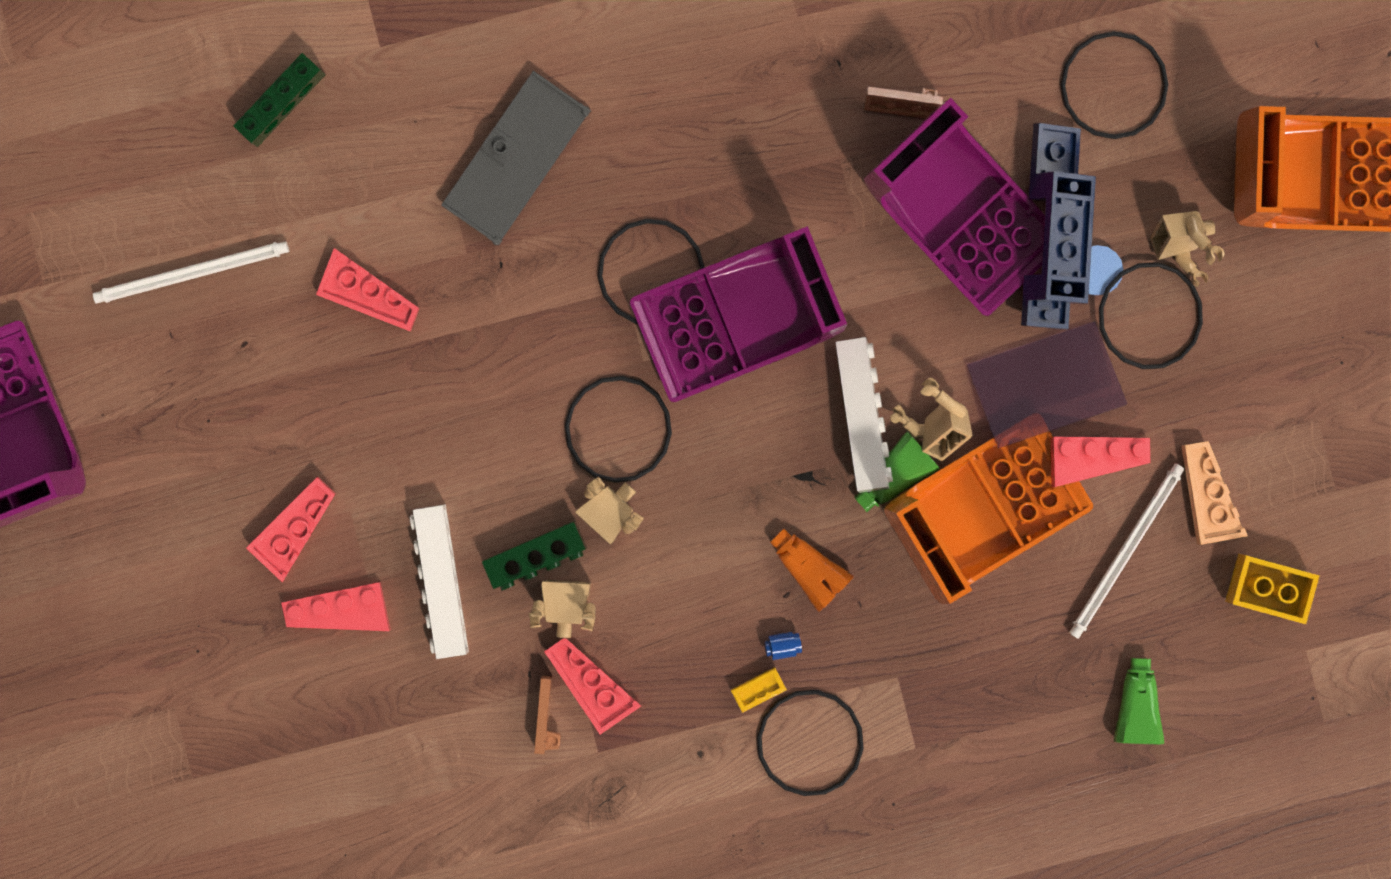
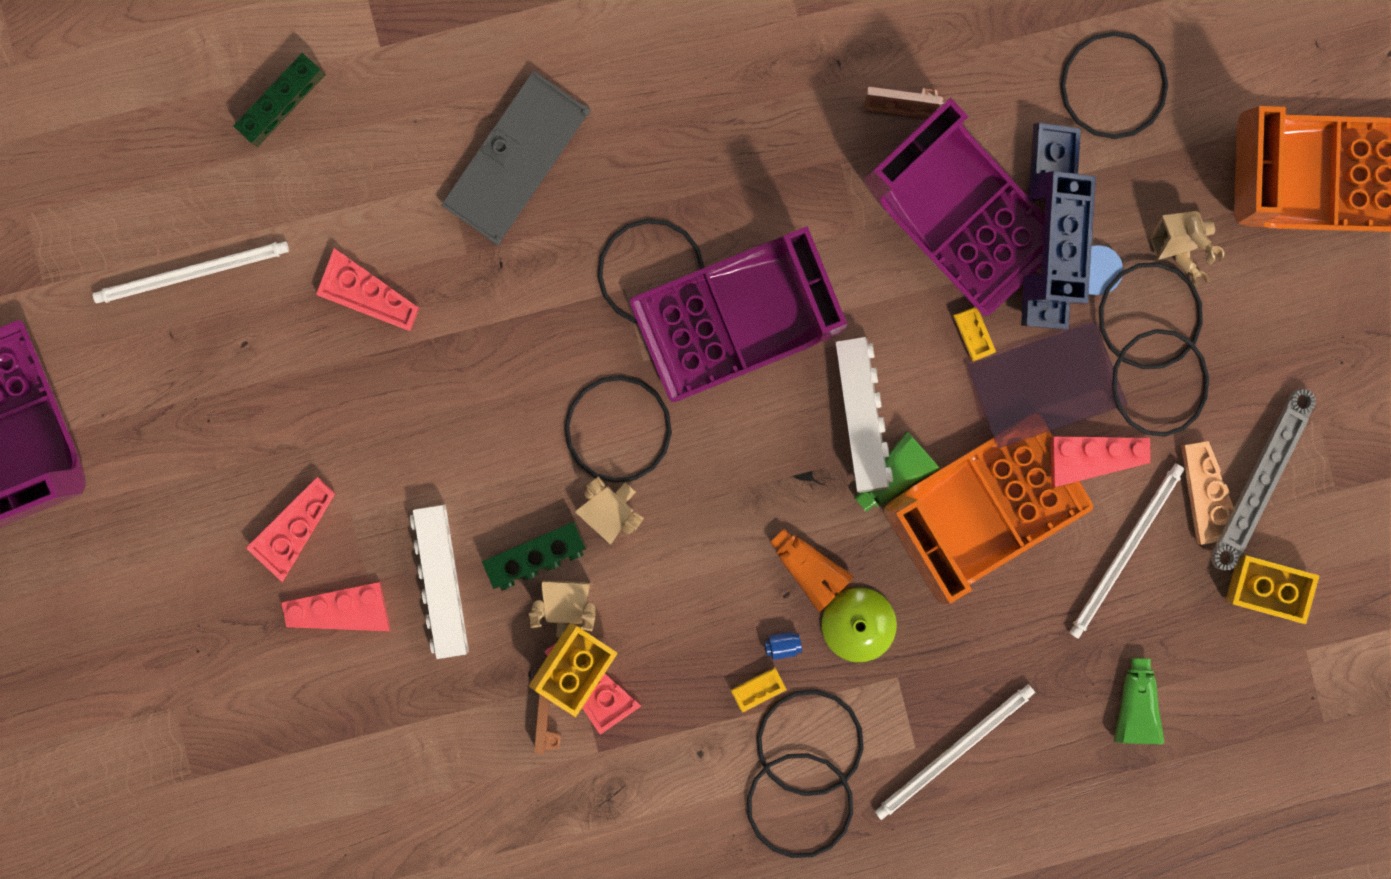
tan torso [890,378,972,461] -> none
none -> yellow brick [529,623,618,717]
none -> black piece [747,753,853,858]
none -> lime dish [821,587,897,662]
none -> white piece [874,684,1036,820]
none -> yellow plate [953,307,996,362]
none -> black piece [1112,329,1209,437]
none -> light grey plate [1211,389,1316,571]

